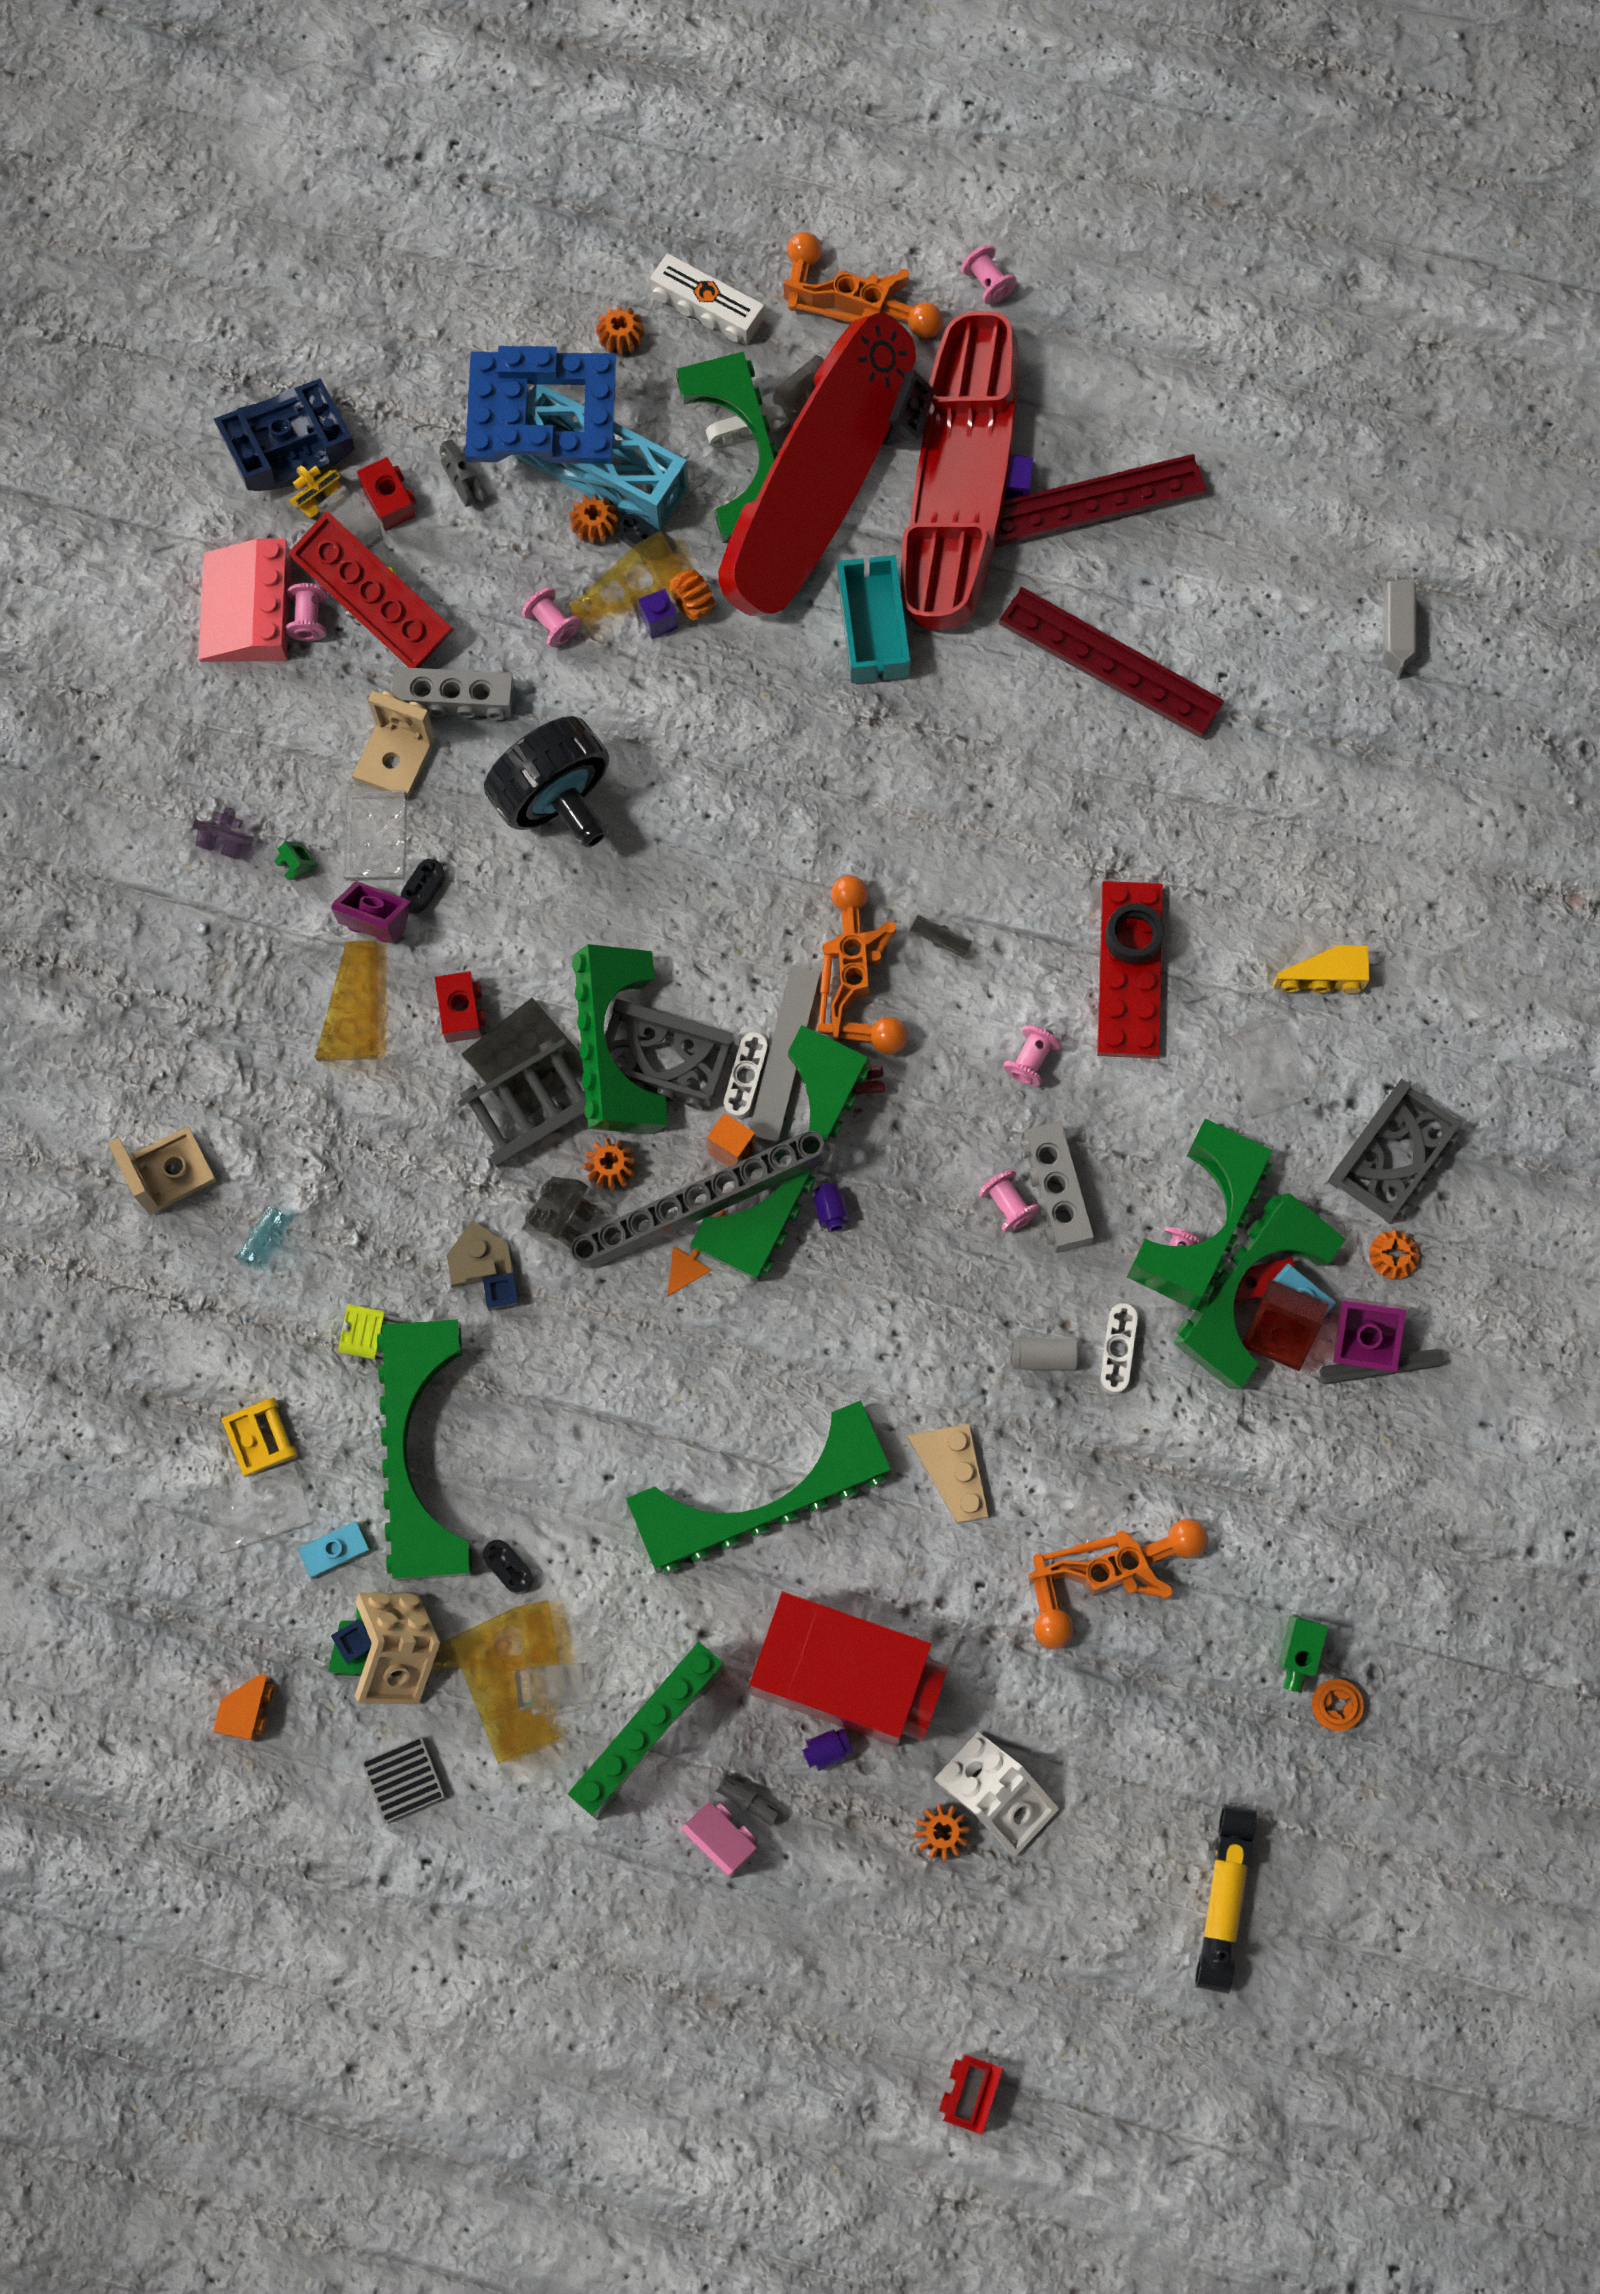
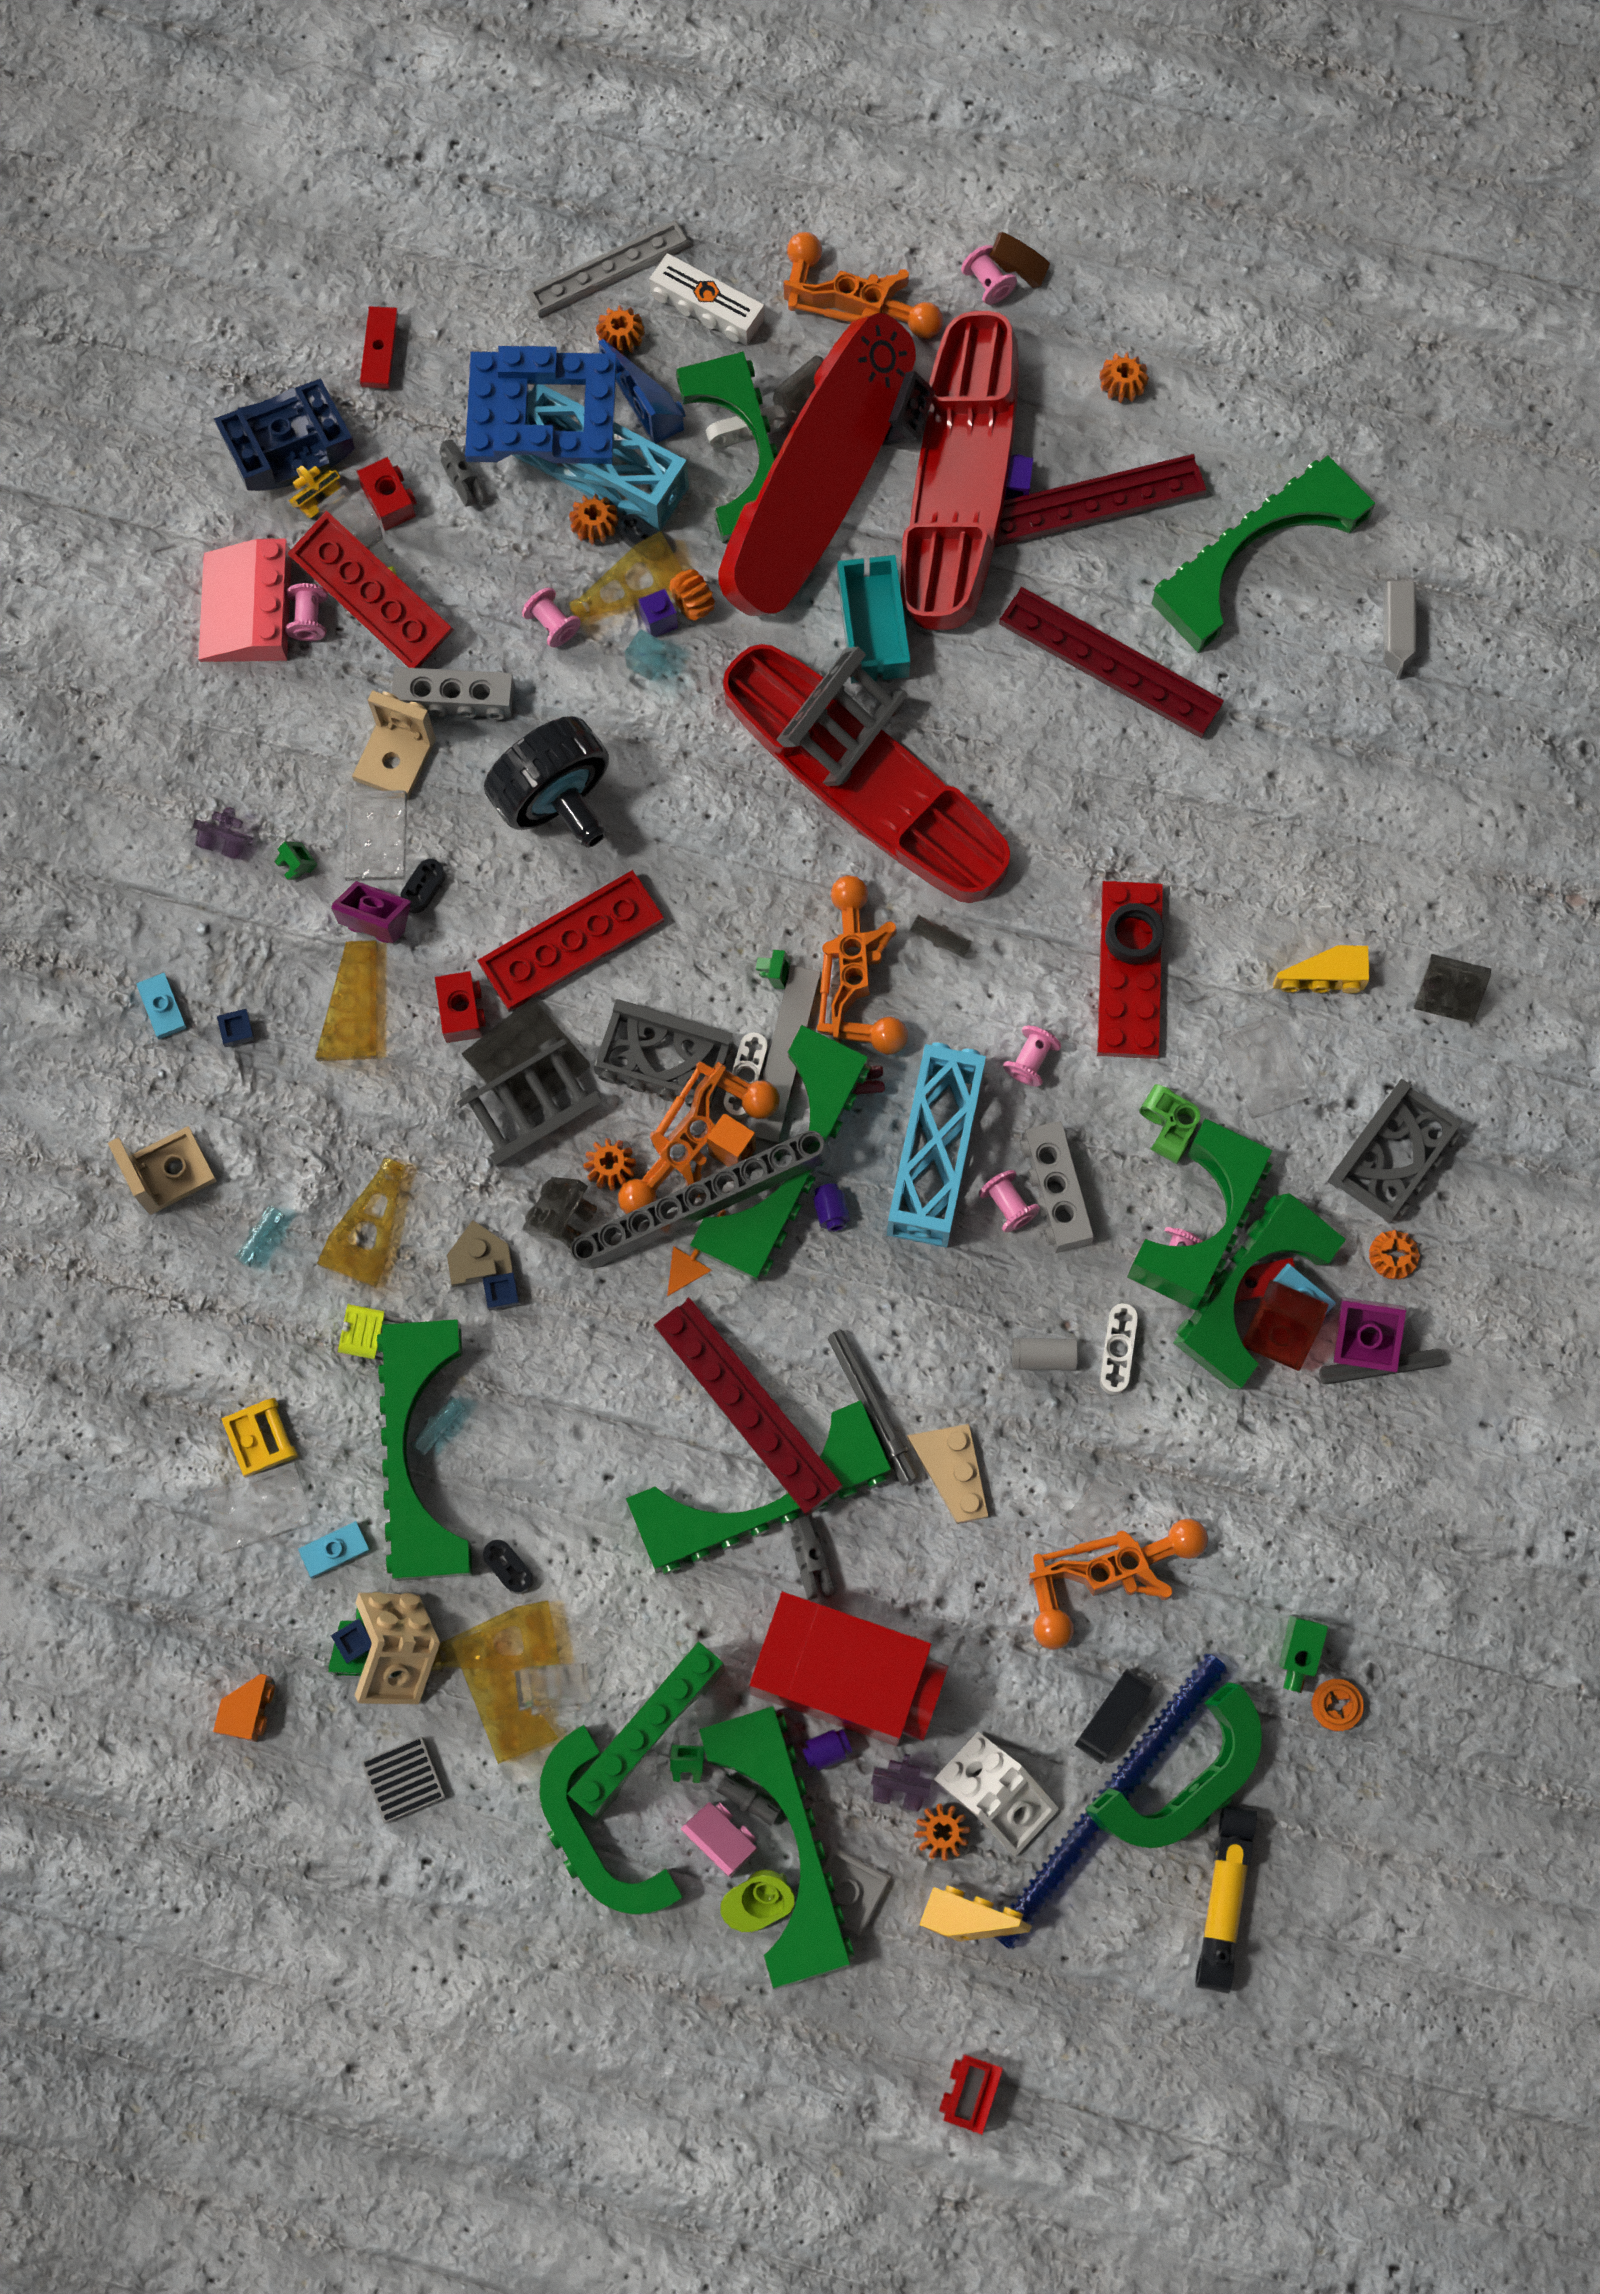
green arch [572,944,668,1134] -> none
none -> medium azure plate [136,973,187,1039]
none -> dark blue plate [217,1009,255,1048]
none -> clear yellow plate [317,1158,406,1288]
none -> red tile [360,306,398,389]
none -> clear light blue pin [409,1396,466,1457]
none -> red plate [477,870,664,1012]
none -> light grey tile [526,220,689,318]
none -> green arch [539,1725,684,1915]
none -> blue wedge [598,339,686,444]
none -> orange piece [618,1061,780,1214]
none -> clear light blue brick [624,629,668,681]
none -> dark red plate [654,1297,843,1516]
none -> green tile [670,1745,705,1783]
none -> green arch [699,1706,855,1990]
none -> lime piece [720,1869,795,1932]
none -> red piece [723,644,1010,903]
none -> green tile [755,949,791,990]
none -> dark grey fence [776,647,908,786]
none -> dark grey hinge [791,1516,835,1600]
none -> light grey tile [822,1846,890,1938]
none -> dark grey axle [828,1330,918,1486]
none -> clear purple hips [871,1753,932,1812]
none -> medium azure piece [887,1042,986,1248]
none -> yellow slope [919,1885,1032,1942]
none -> reddish brown slope [989,232,1050,288]
none -> clear blue piece [994,1653,1228,1950]
none -> black beam [1074,1668,1154,1764]
none -> green arch [1085,1682,1262,1848]
none -> orange gear [1099,352,1149,403]
none -> bright green piece [1139,1084,1200,1164]
none -> green arch [1152,455,1375,653]
none -> clear smoke plate [1414,954,1491,1024]

